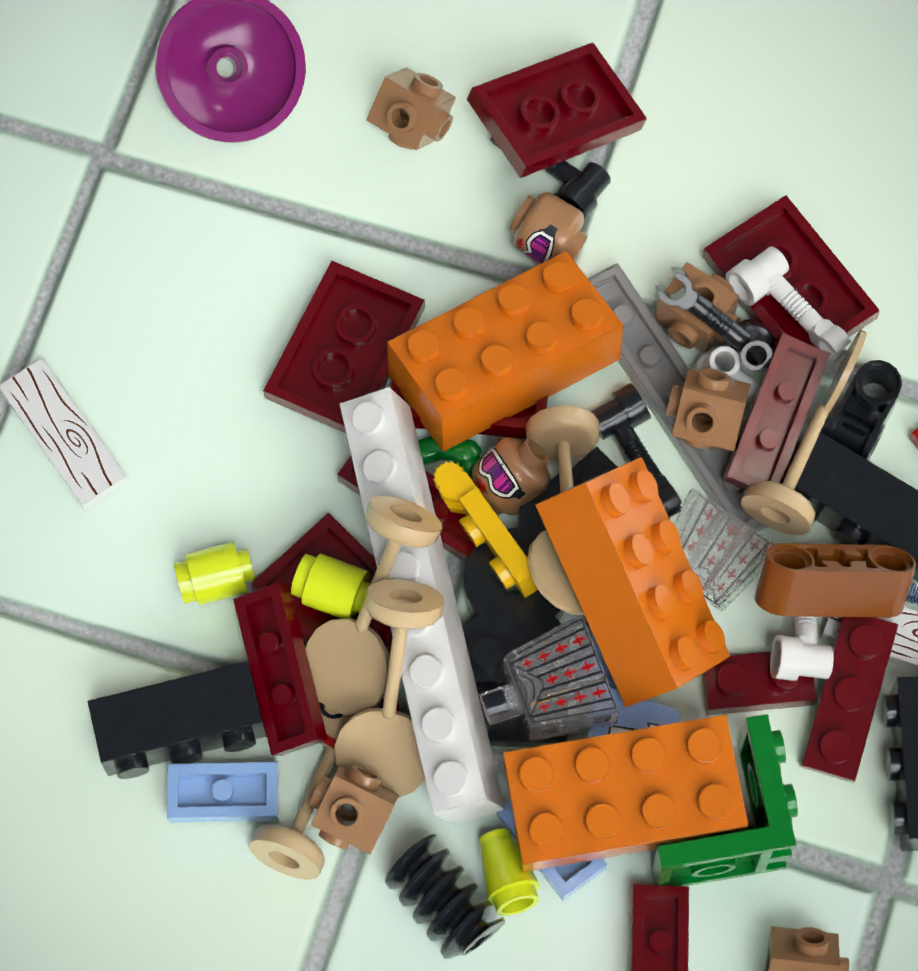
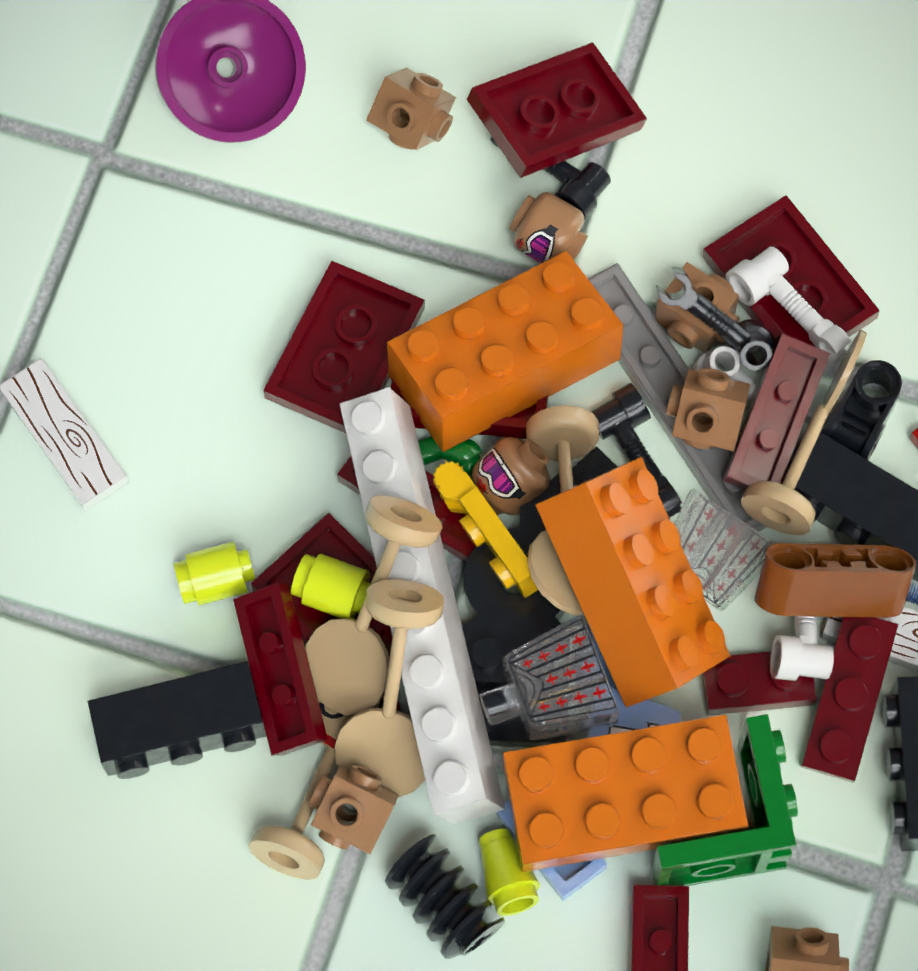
light blue plate [167,762,279,823] -> none

